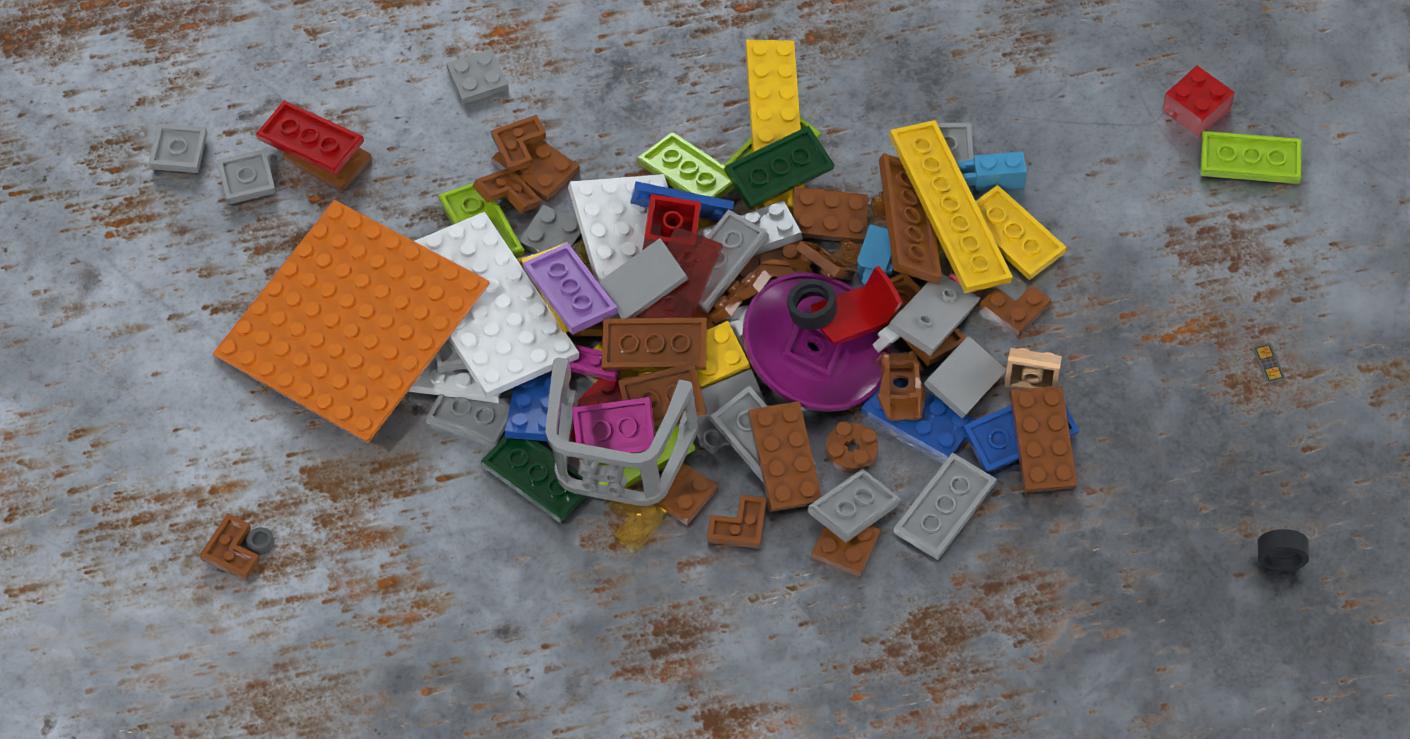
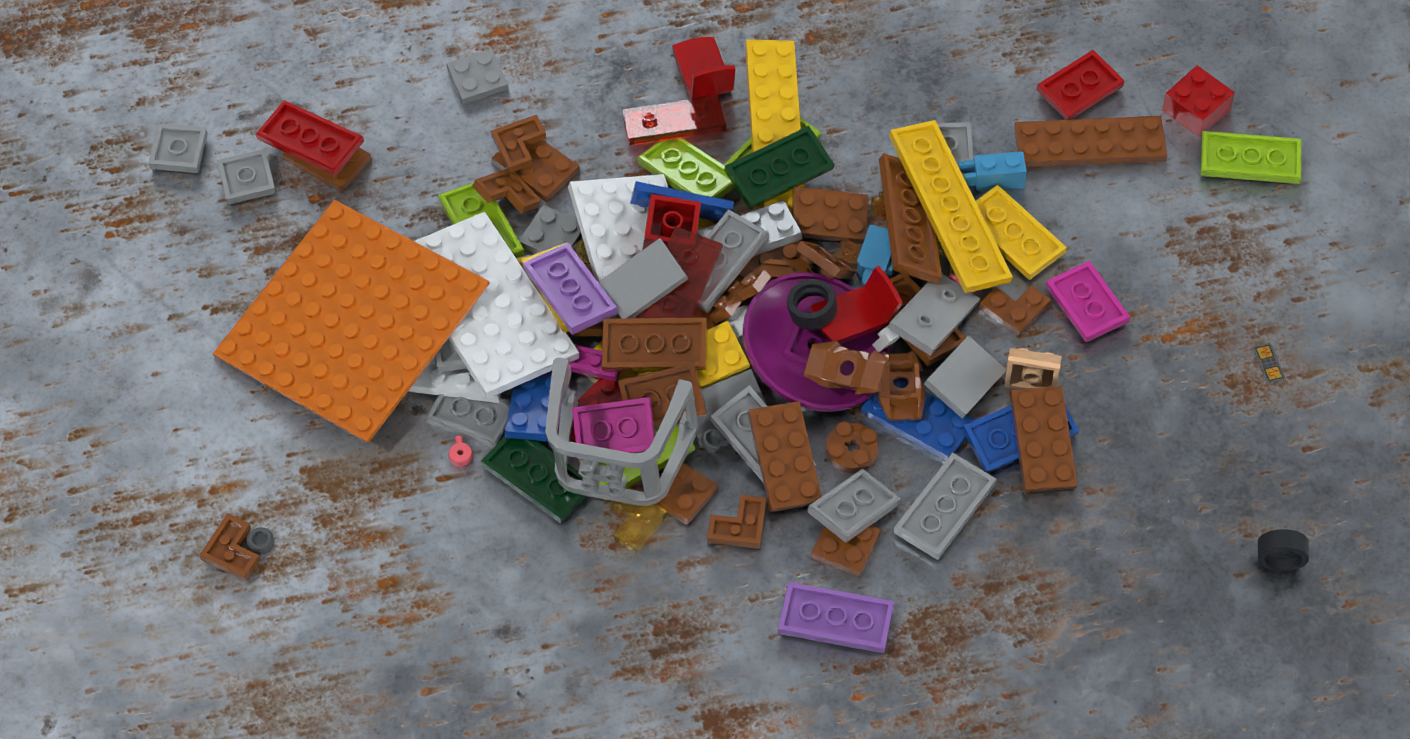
none -> coral piece [448,435,473,467]
none -> clear red plate [622,95,726,145]
none -> red piece [672,37,736,99]
none -> medium lavender plate [778,582,894,653]
none -> dark orange piece [804,341,889,395]
none -> dark orange plate [1014,115,1167,167]
none -> red plate [1037,50,1125,120]
none -> dark pink plate [1046,261,1130,343]

